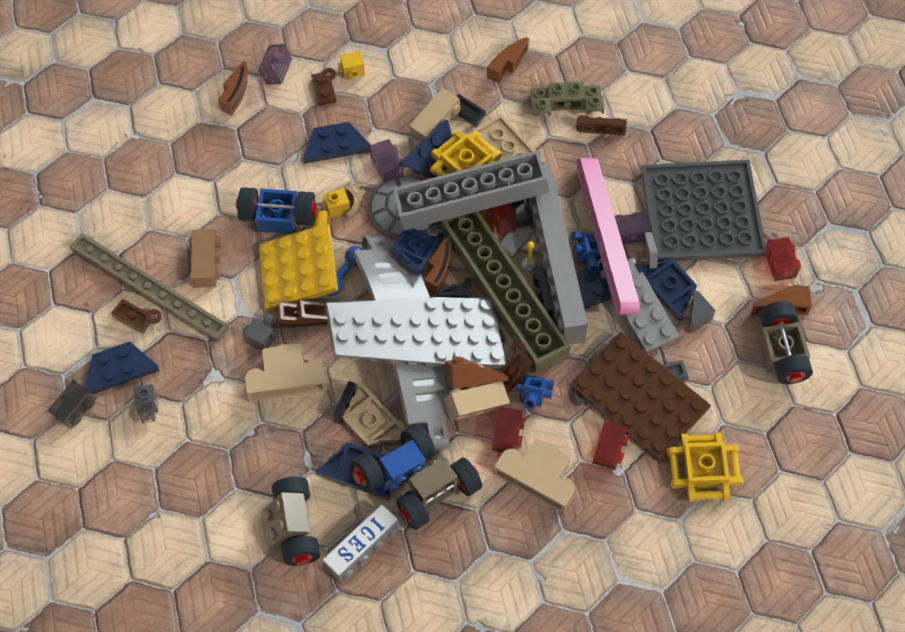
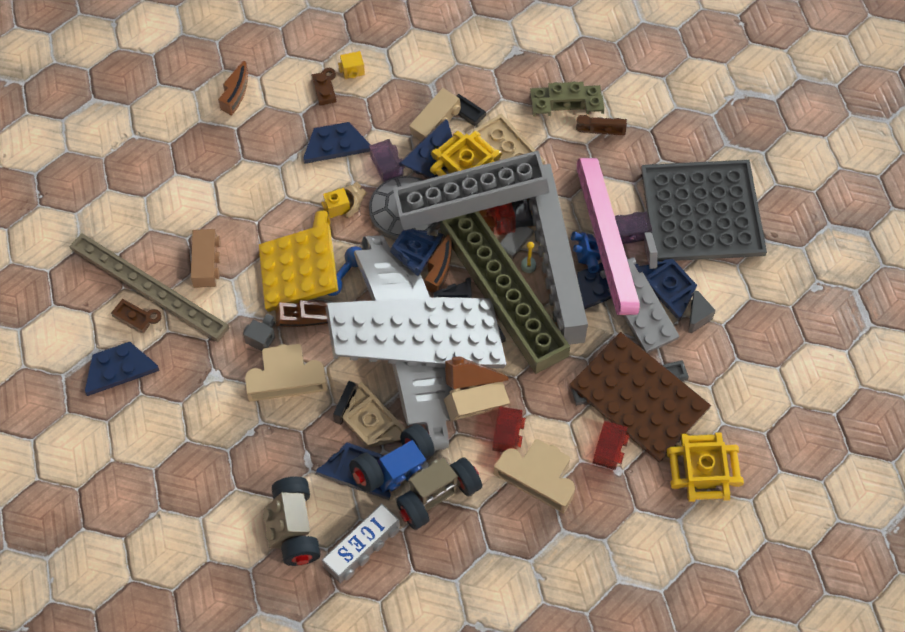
clear smoke brick [47,379,97,429] -> none
dark grey brick [133,384,159,424] -> none
brick [236,187,317,234] -> none
brick [258,44,292,85] -> none
dark orange slope [487,37,529,83] -> none
reddish brown hinge [500,341,534,392] -> none
blue piece [516,374,555,410] -> none
black hinge [533,266,553,319] -> none
dark orange slope [751,284,812,315] -> none
brick [758,301,813,384] -> none
clear red brick [766,237,801,282] -> none

